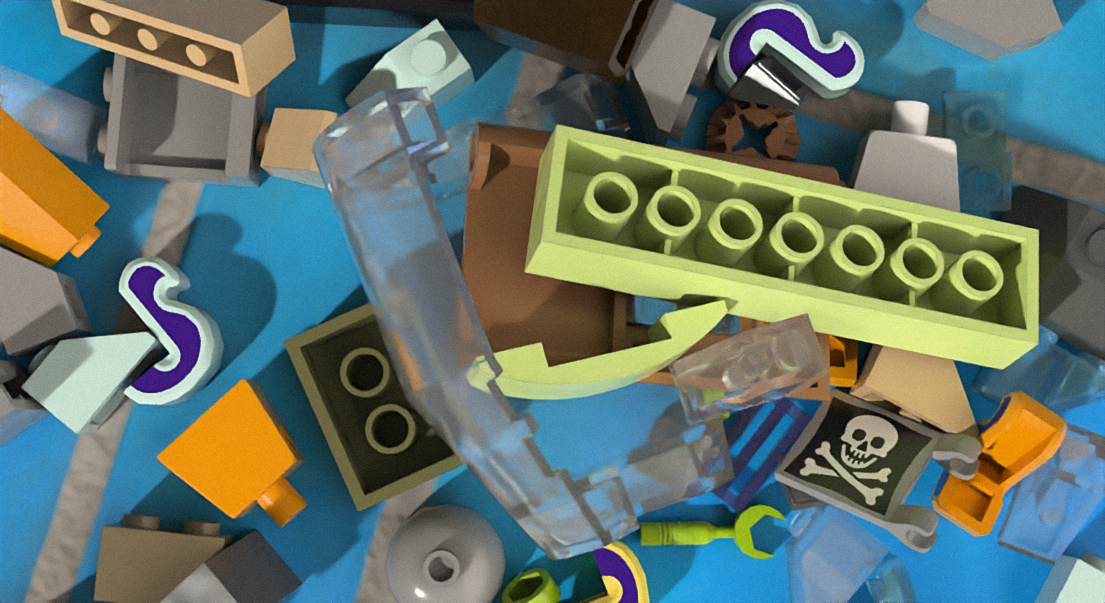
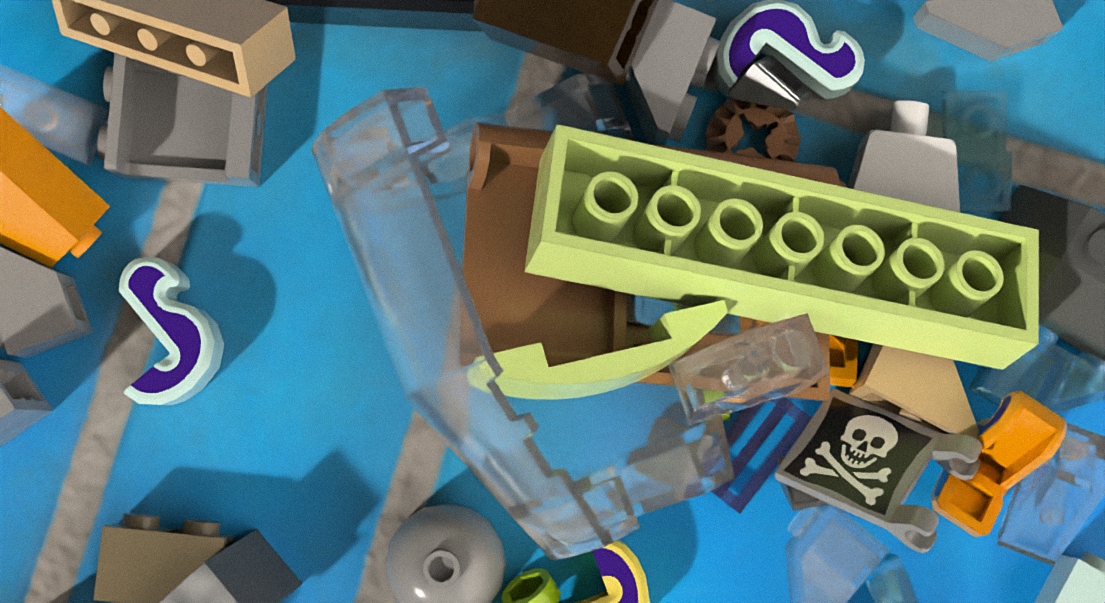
light aqua slope [21,332,166,434] -> none
light orange torso [156,378,308,528] -> none
tan slope [256,108,353,192] -> none
olive brick [283,290,476,512] -> none
light aqua slope [345,19,475,149] -> none
lime piece [640,504,786,559] -> none

